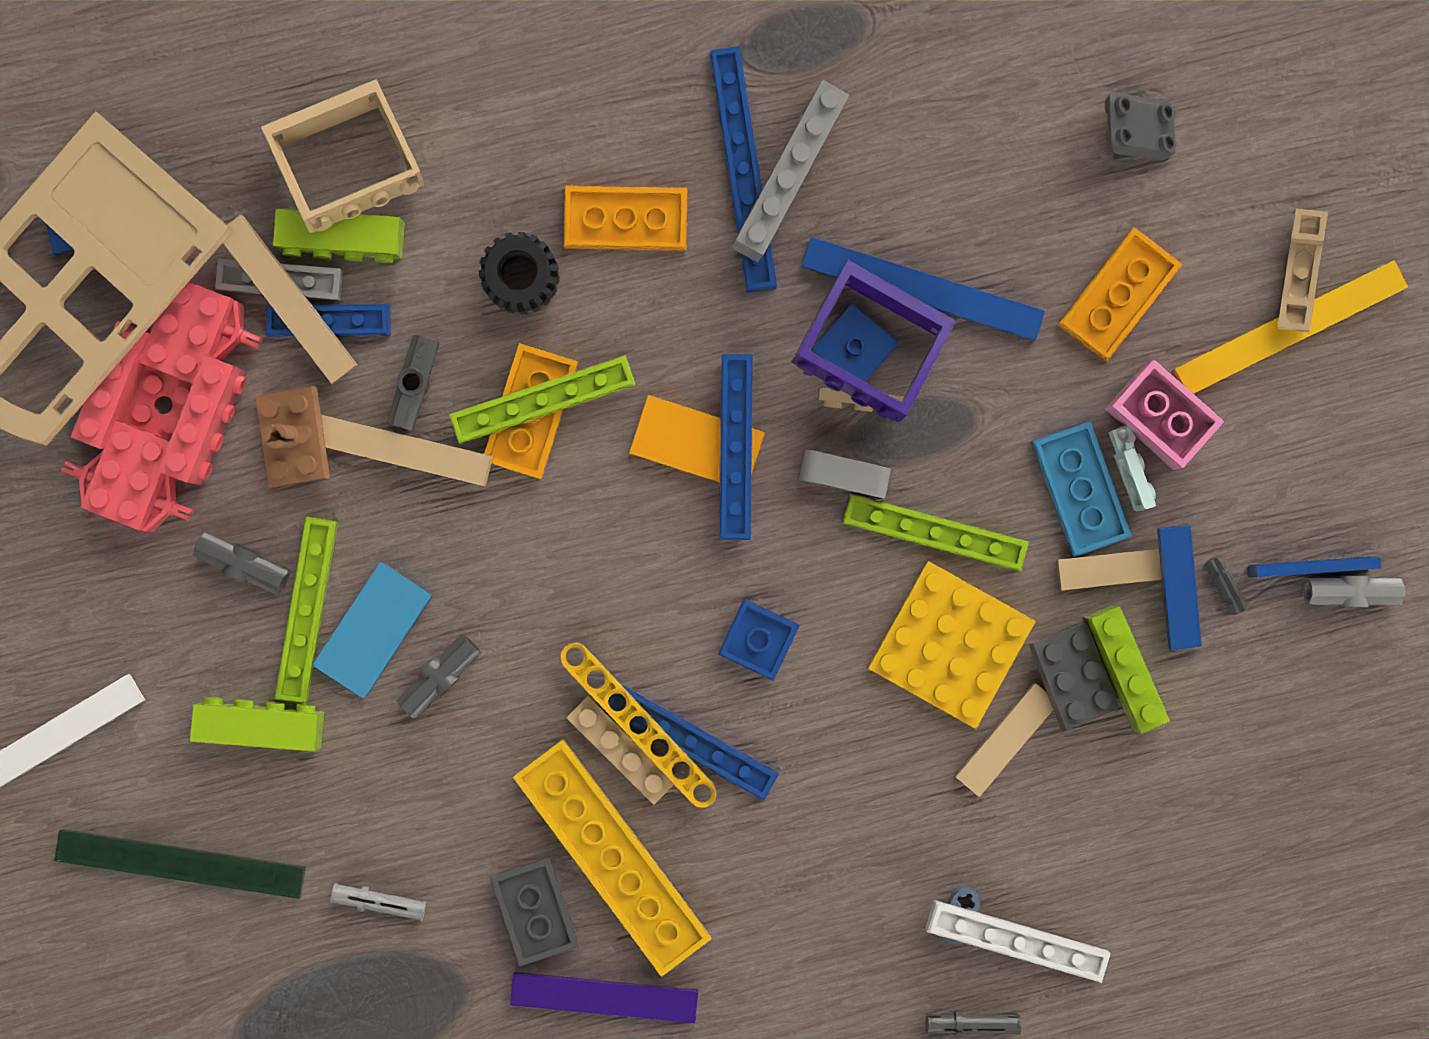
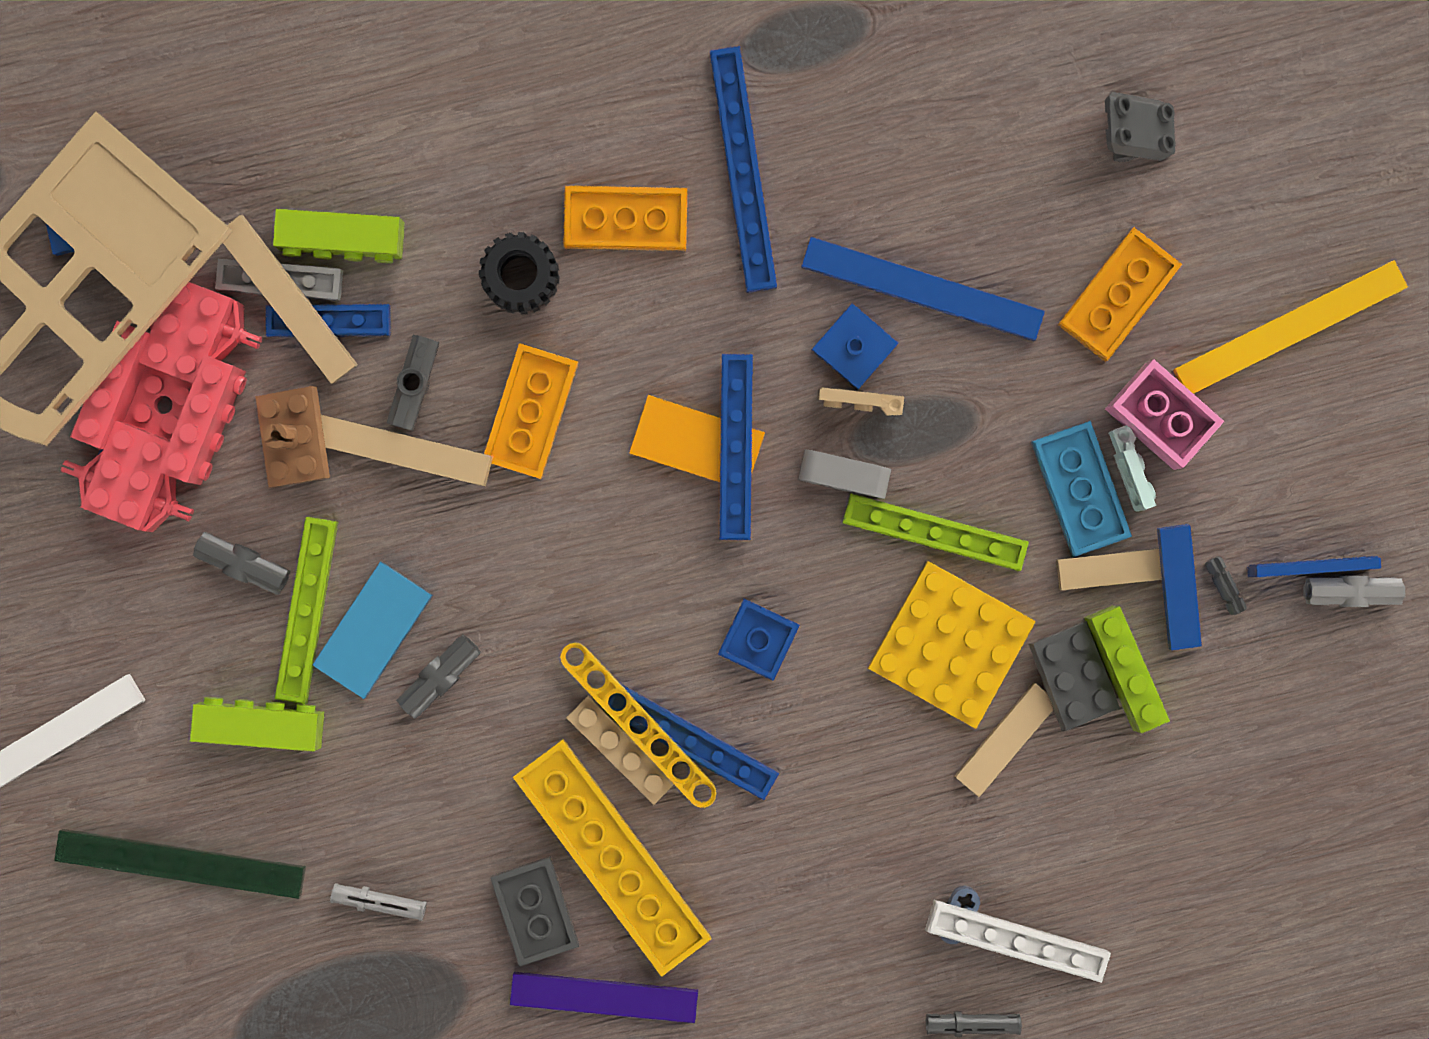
tan window [261,79,424,233] -> none
lime tile [449,355,636,444] -> none
light grey brick [731,79,849,262] -> none
dark purple window [791,260,956,423] -> none
tan slope [1277,209,1328,332] -> none

